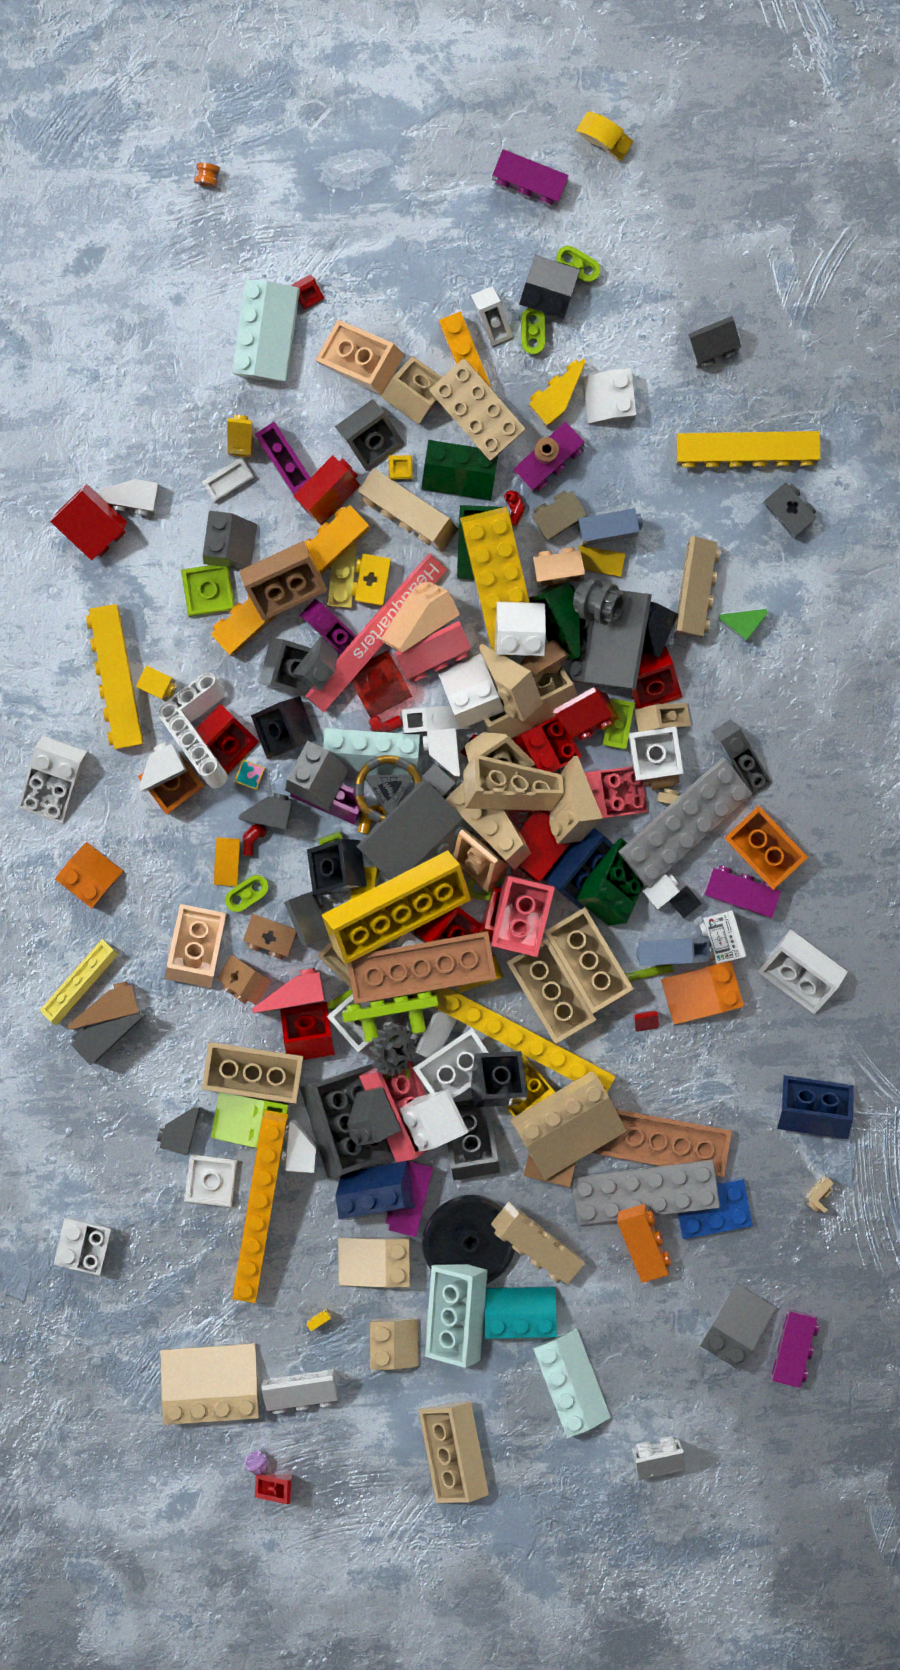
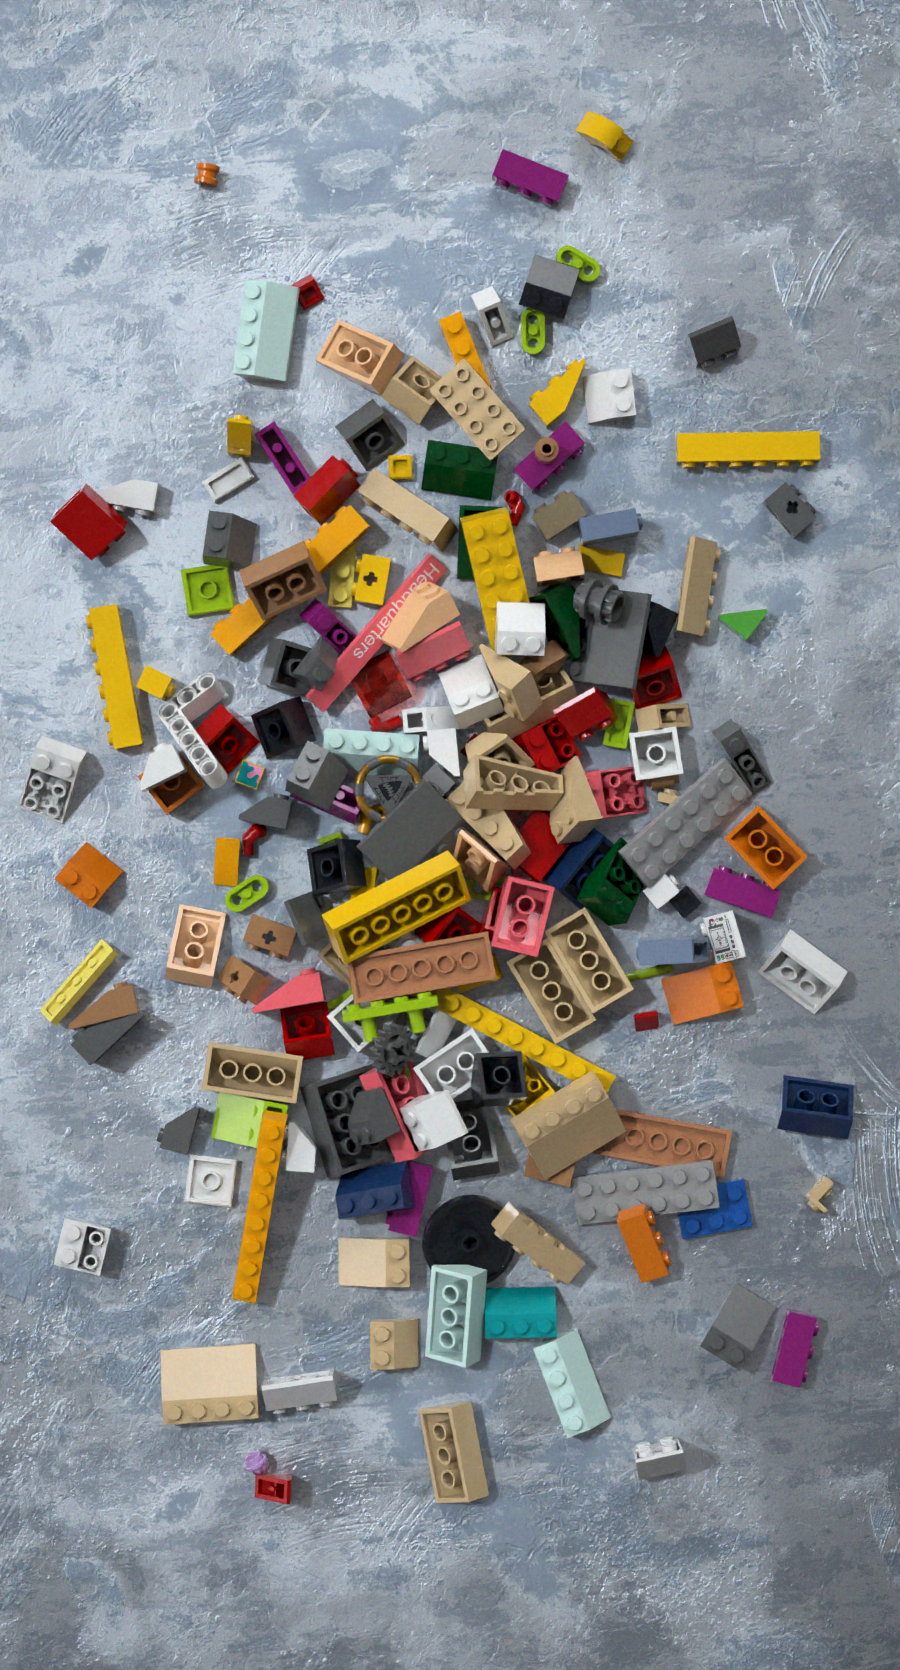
yellow tile [307,1309,332,1331] -> none

